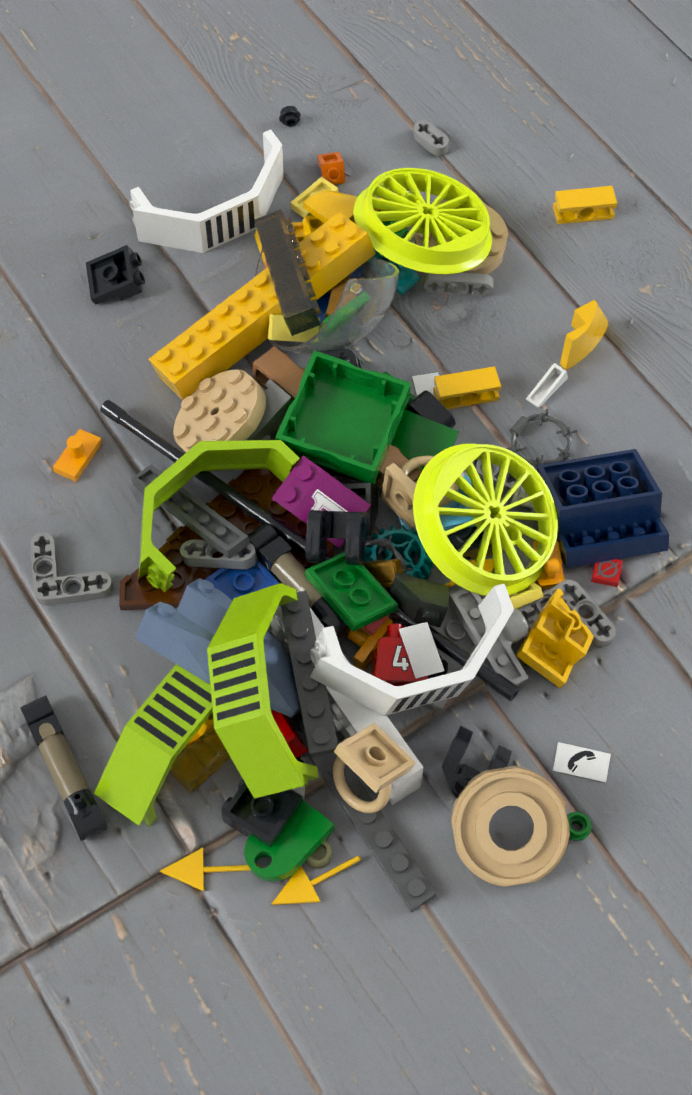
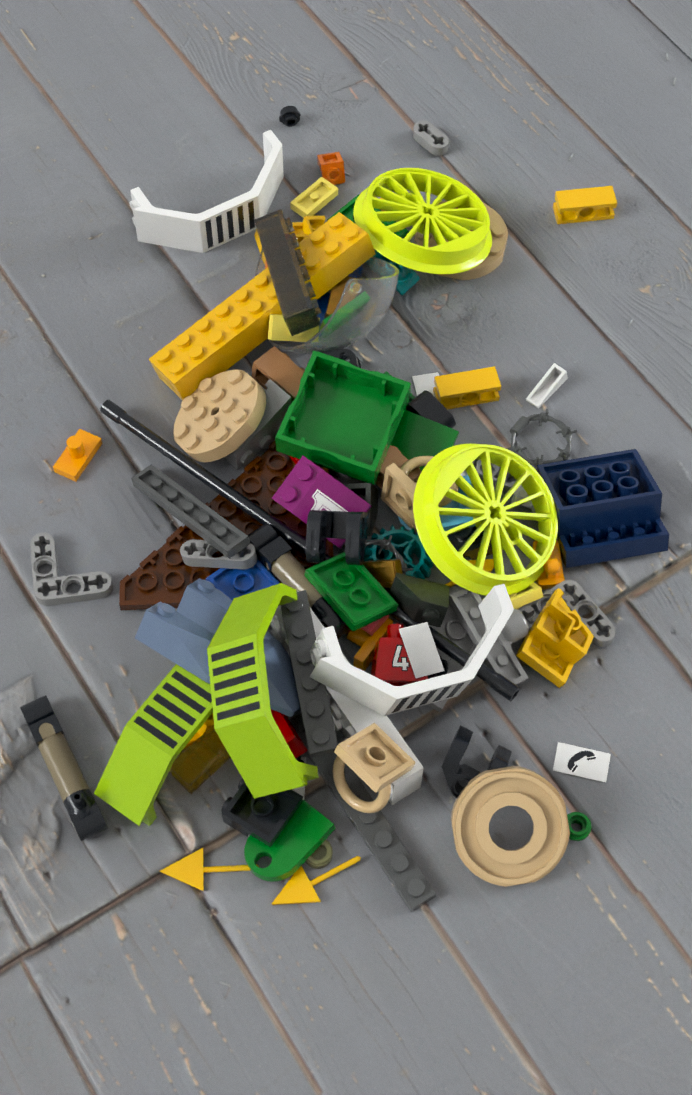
black plate [86,245,145,305] -> none
lime panel [138,440,300,592] -> none
yellow slope [303,190,380,223] -> none
light grey beam [424,272,494,297] -> none
yellow slope [560,300,608,370] -> none
red tile [591,559,623,587] -> none

